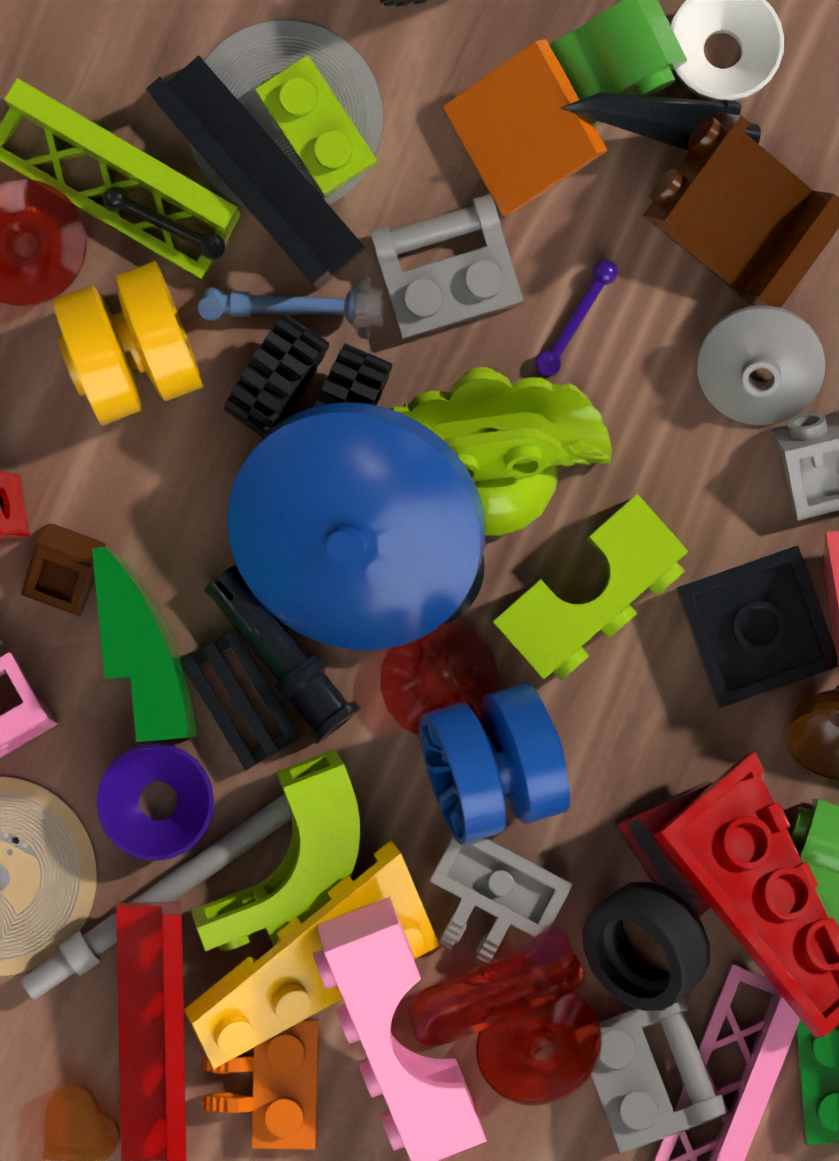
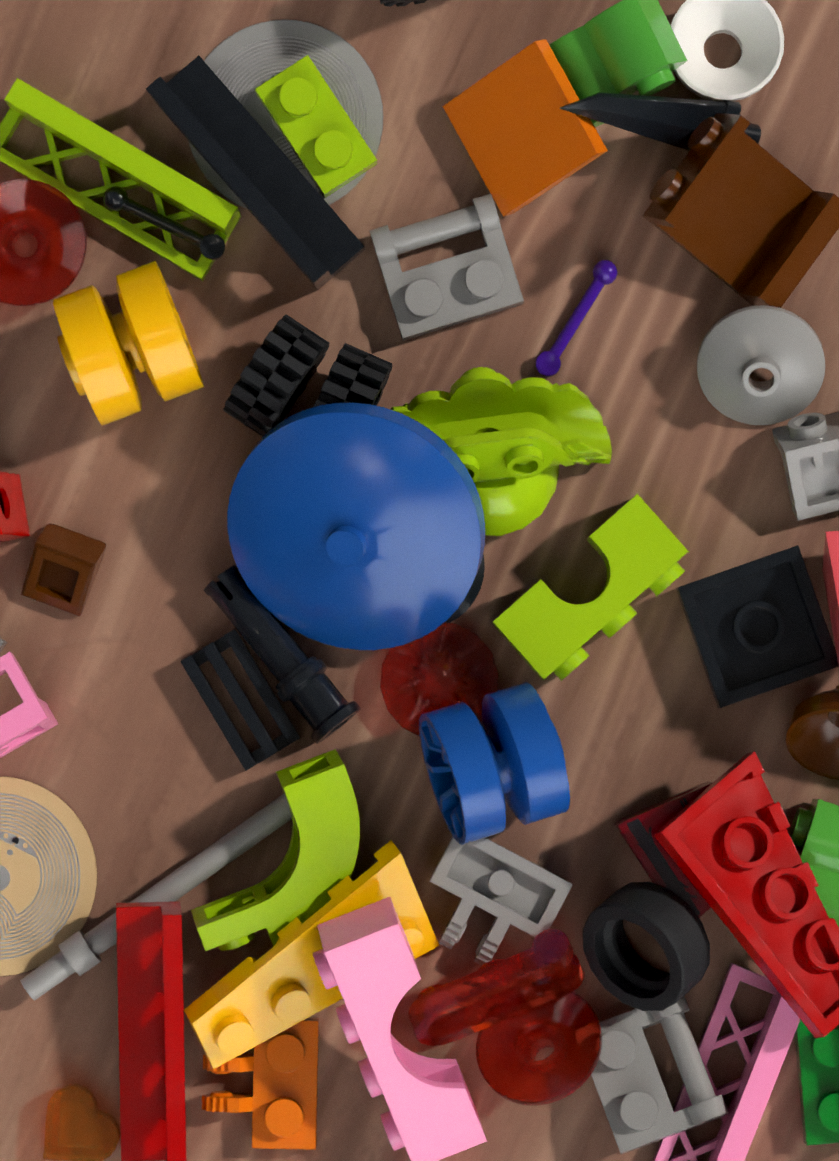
green slope [92,547,198,742] -> none
dark purple piece [96,743,214,861] -> none
medium blue piece [198,275,384,339] -> none

